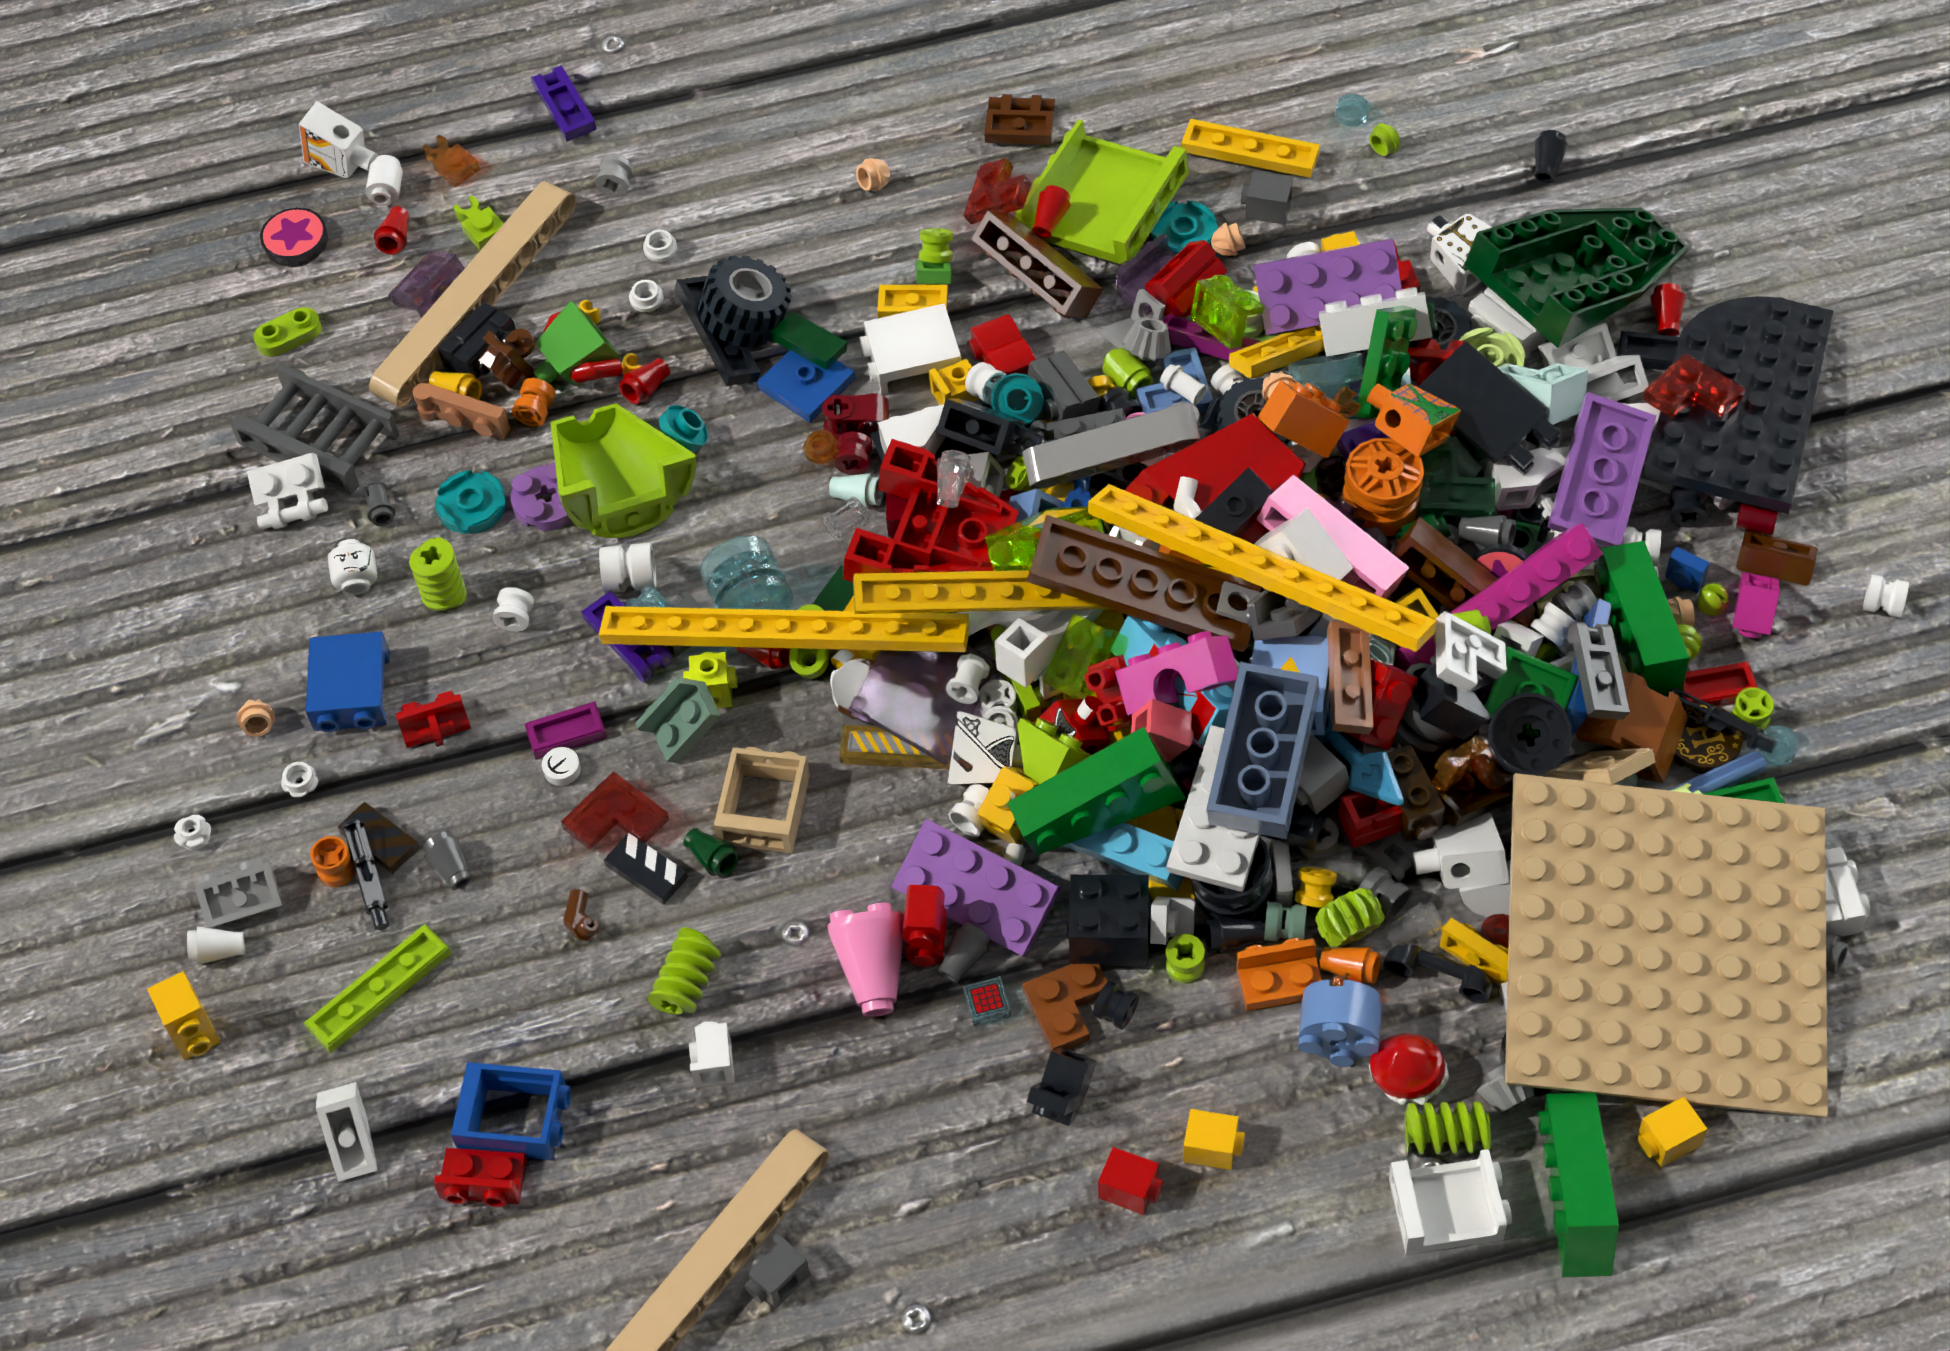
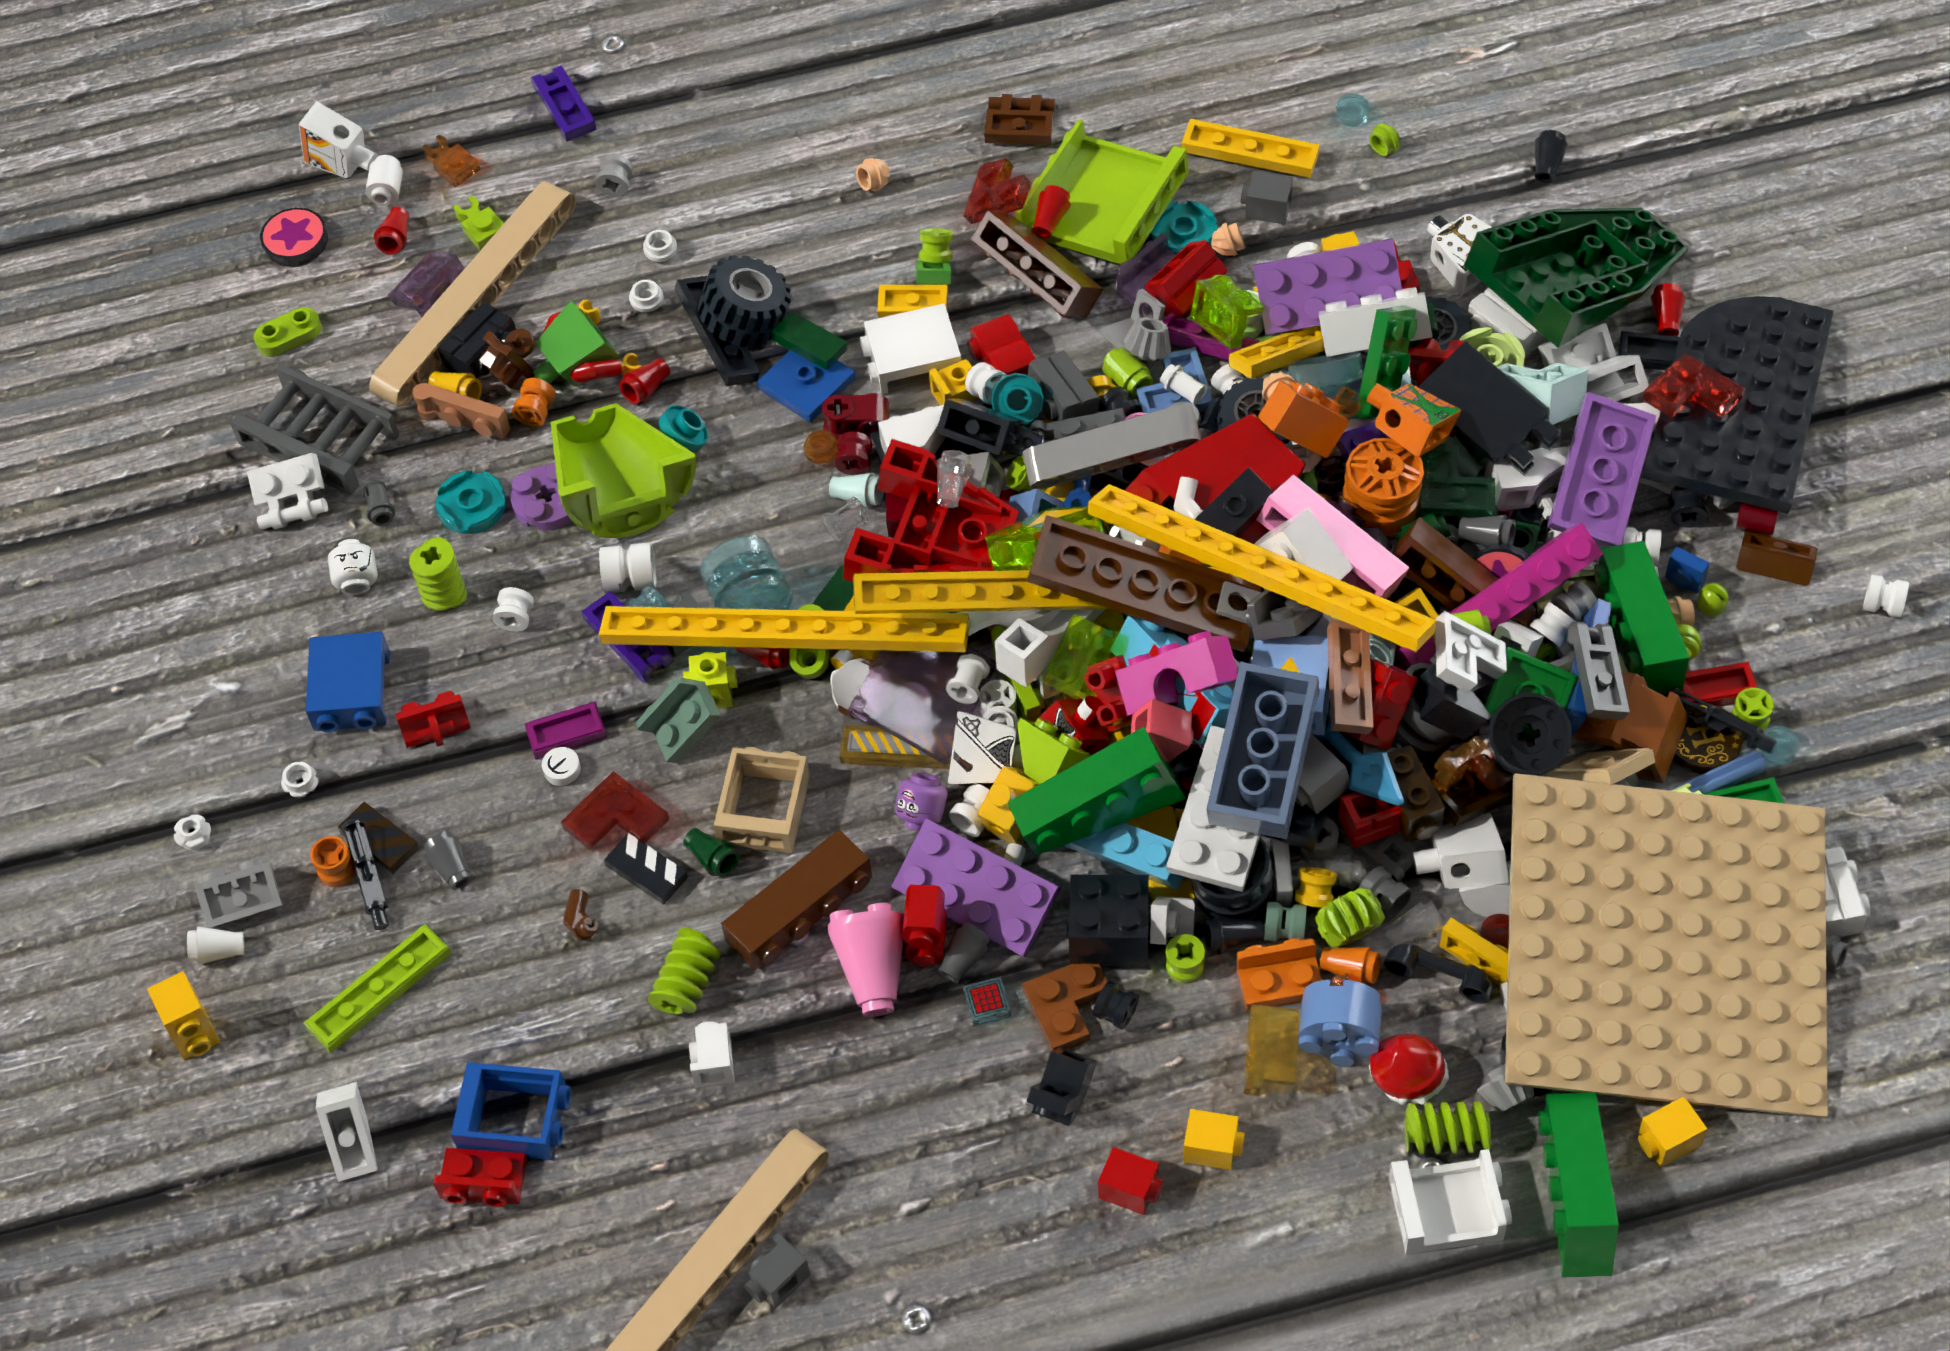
light nougat plate [237,699,275,737] -> none
dark pink slope [1732,572,1780,638] -> none
none -> reddish brown brick [721,829,872,971]
none -> medium lavender head [894,772,948,831]
none -> clear yellow panel [1243,1005,1299,1096]

